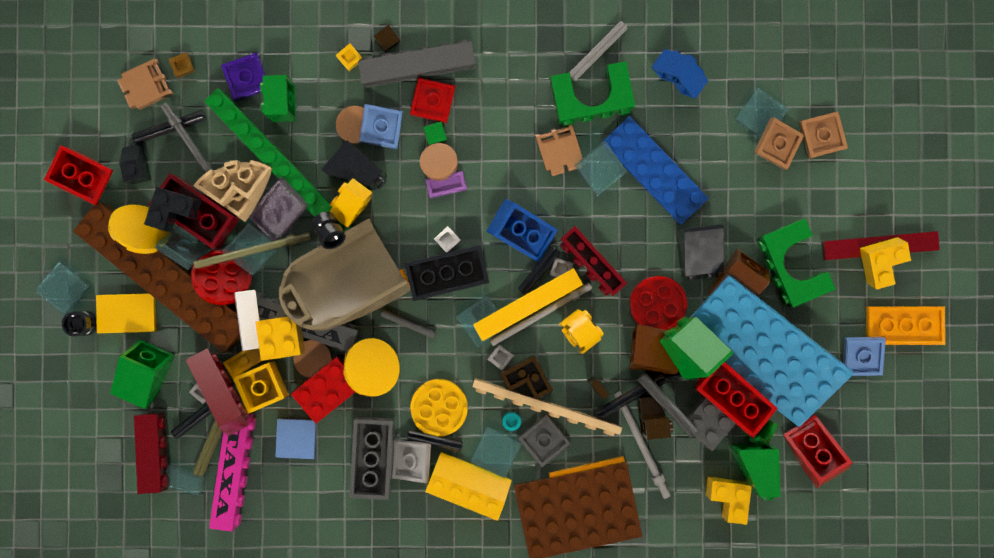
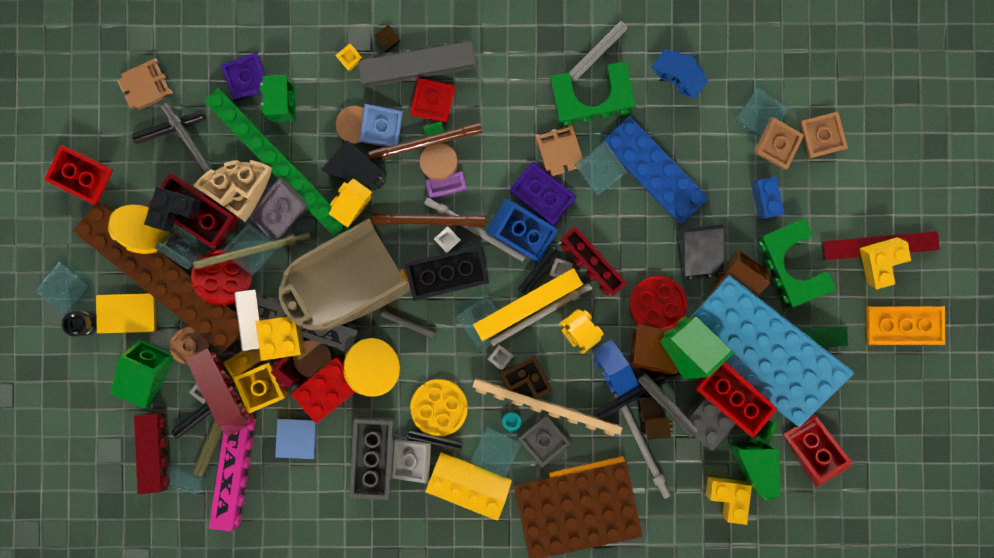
black slope [119,143,151,185] -> none
pearl gold plate [169,52,195,78] -> none
black wheel [311,212,346,249] -> none
dark brown tile [588,376,610,399] -> none
medium blue tile [843,337,886,376] -> none
none -> medium nougat tile [170,327,210,365]
none -> dark red bracket [270,356,302,388]
none -> reddish brown piece [368,122,483,162]
none -> reddish brown piece [371,213,486,227]
none -> light grey bar [424,198,526,262]
none -> dark purple tile [509,161,577,226]
none -> blue brick [592,339,639,397]
none -> blue brick [751,176,784,220]
none -> dark green slope [798,327,848,348]

